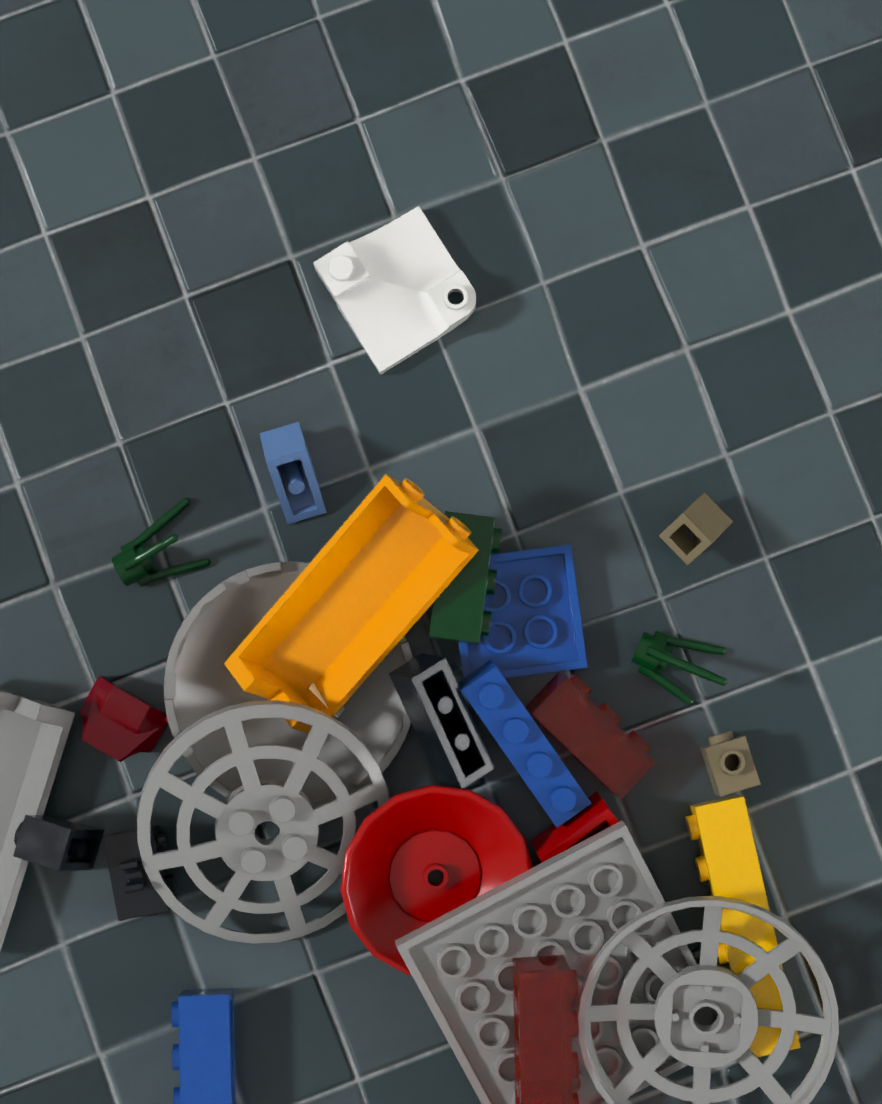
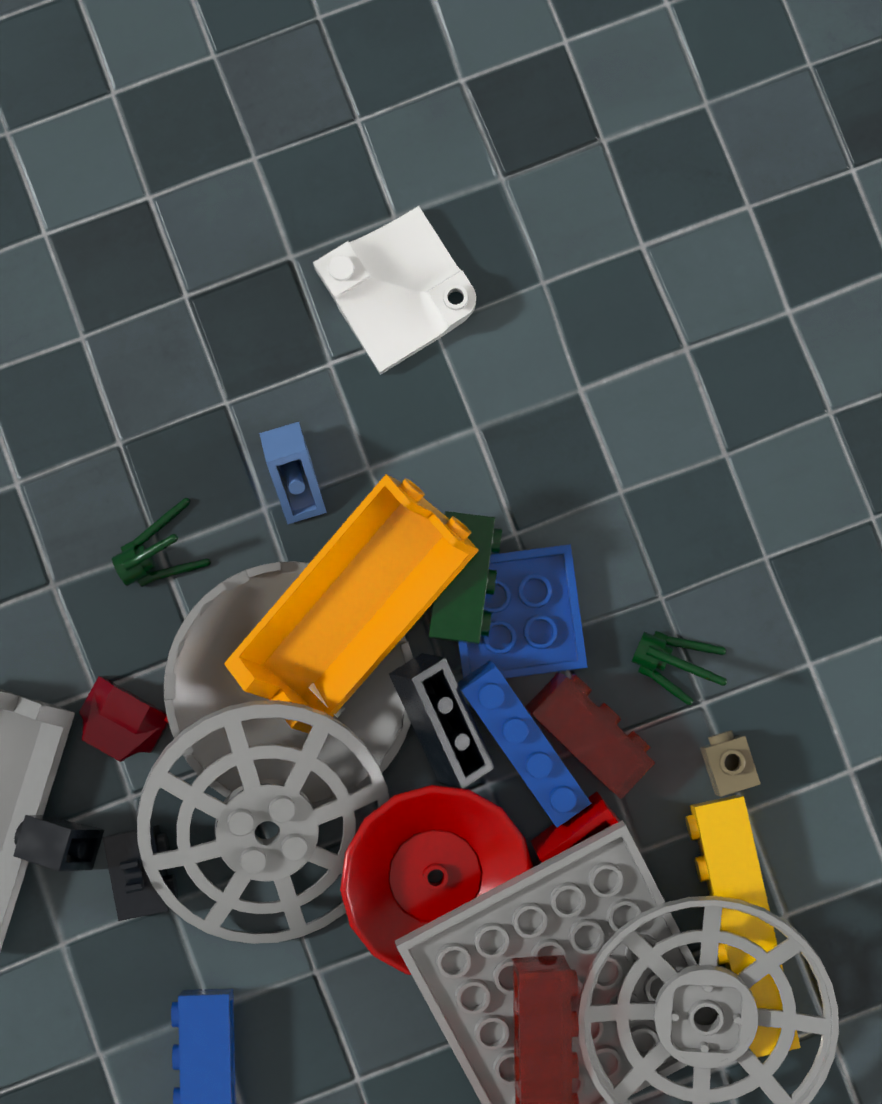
dark tan brick [659,492,733,566] -> none

